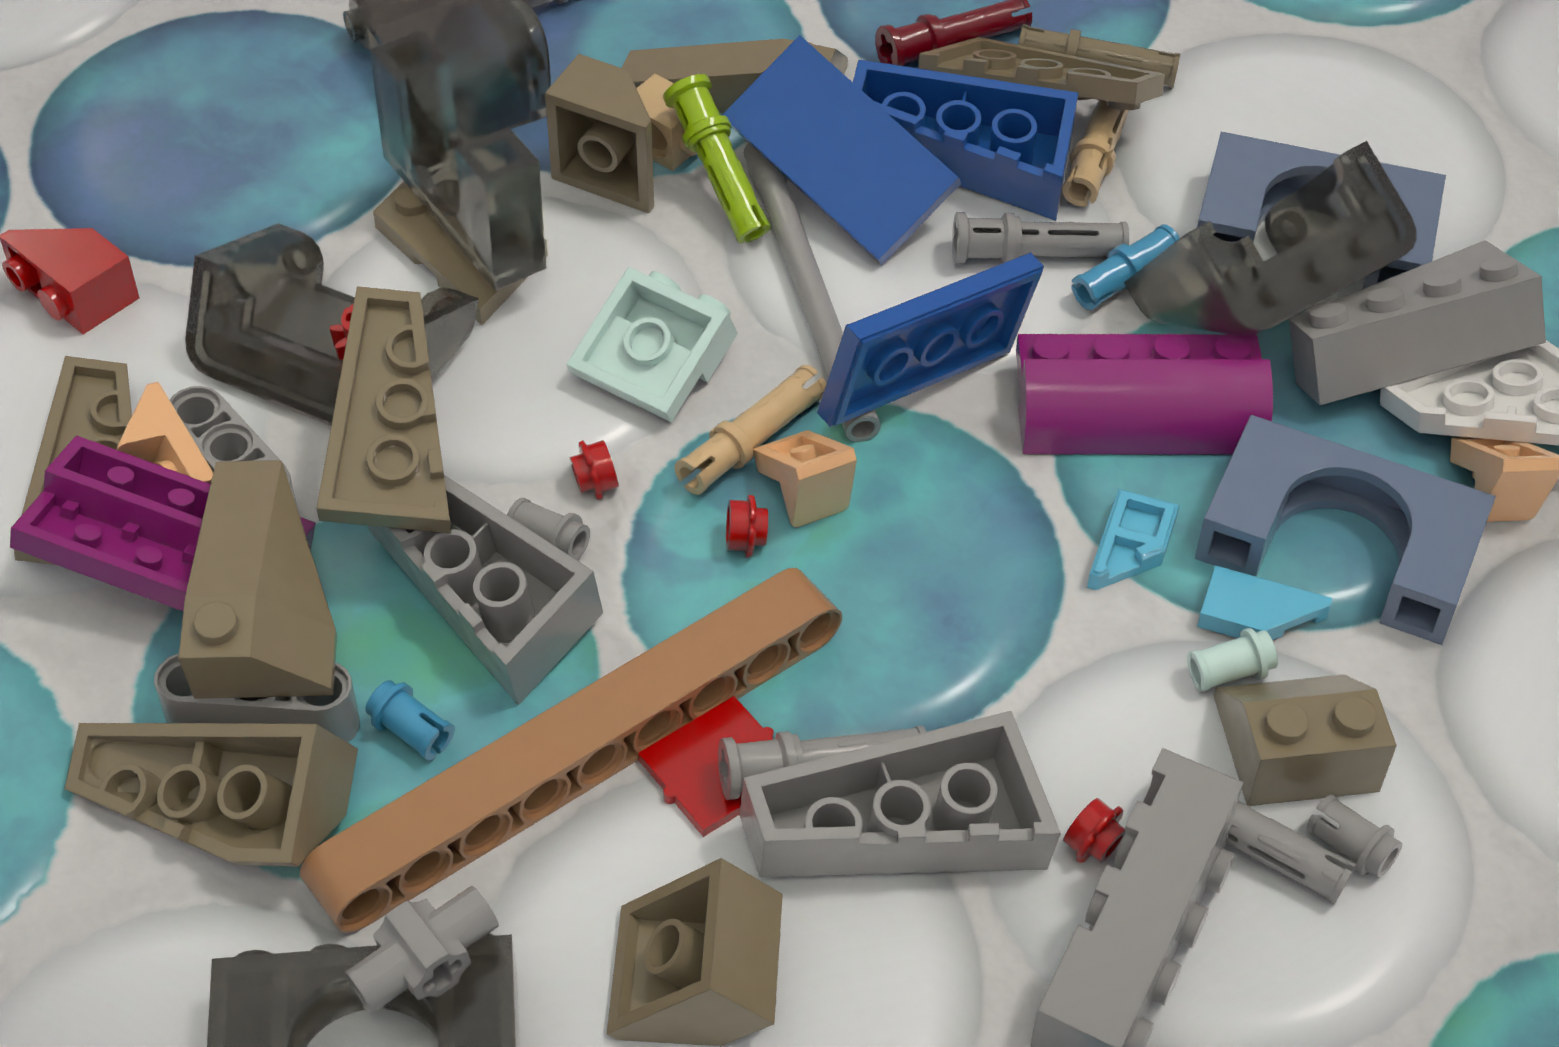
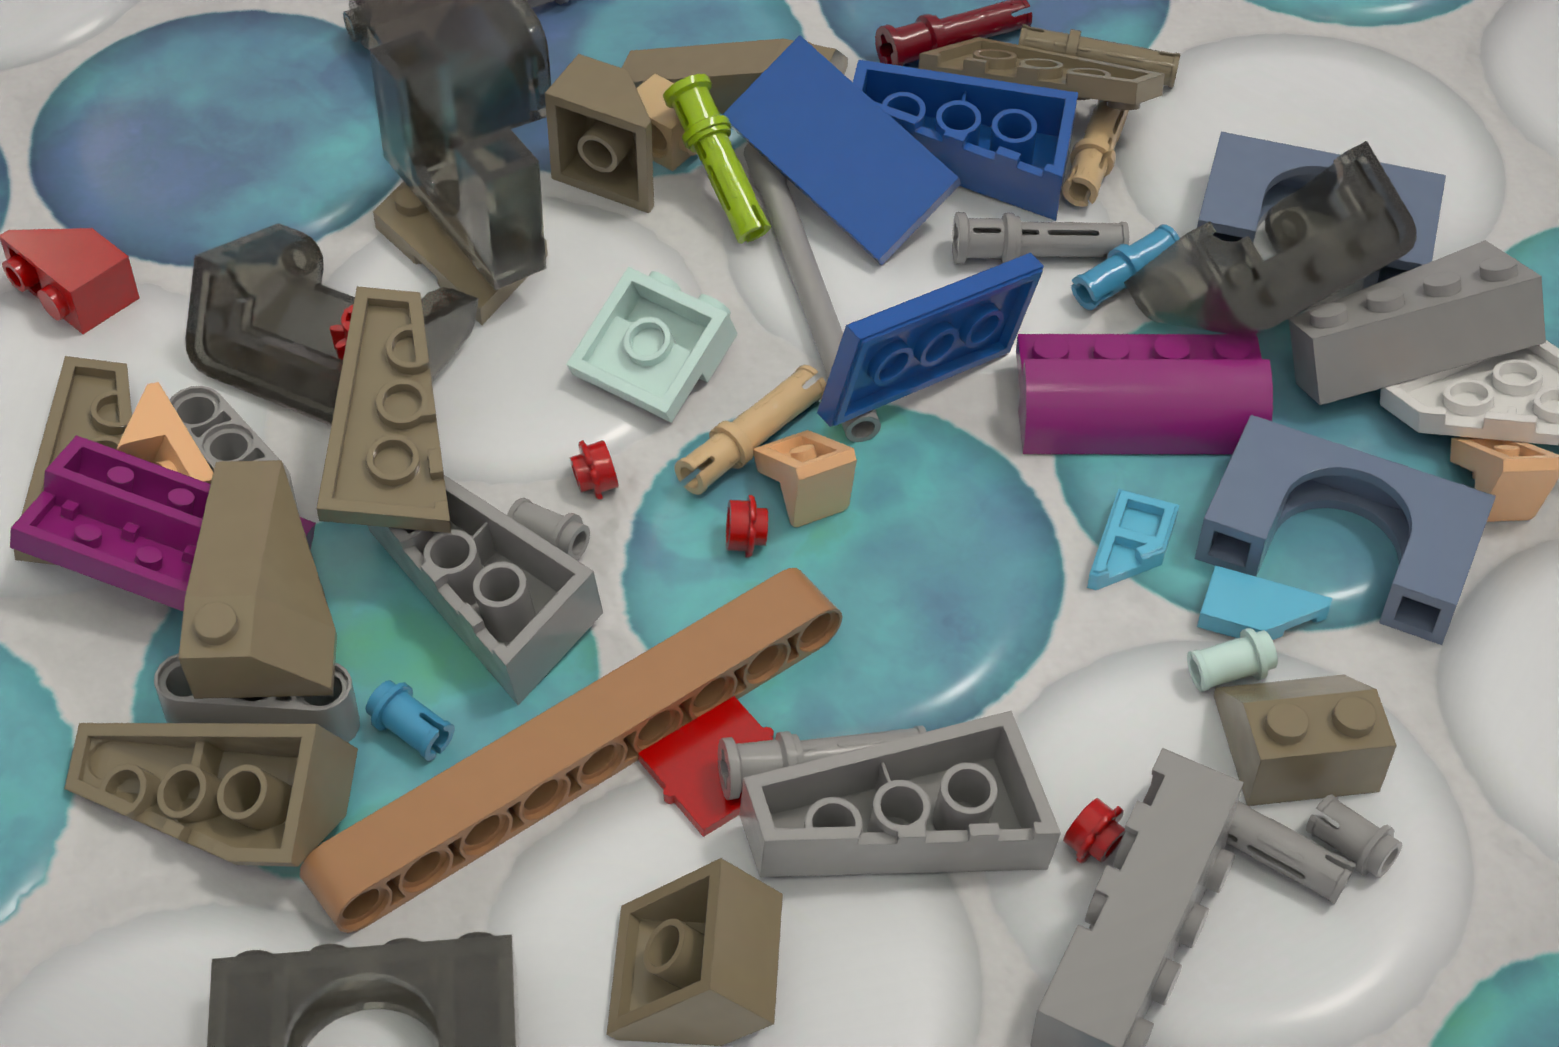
light grey axle [344,886,499,1014] -> none

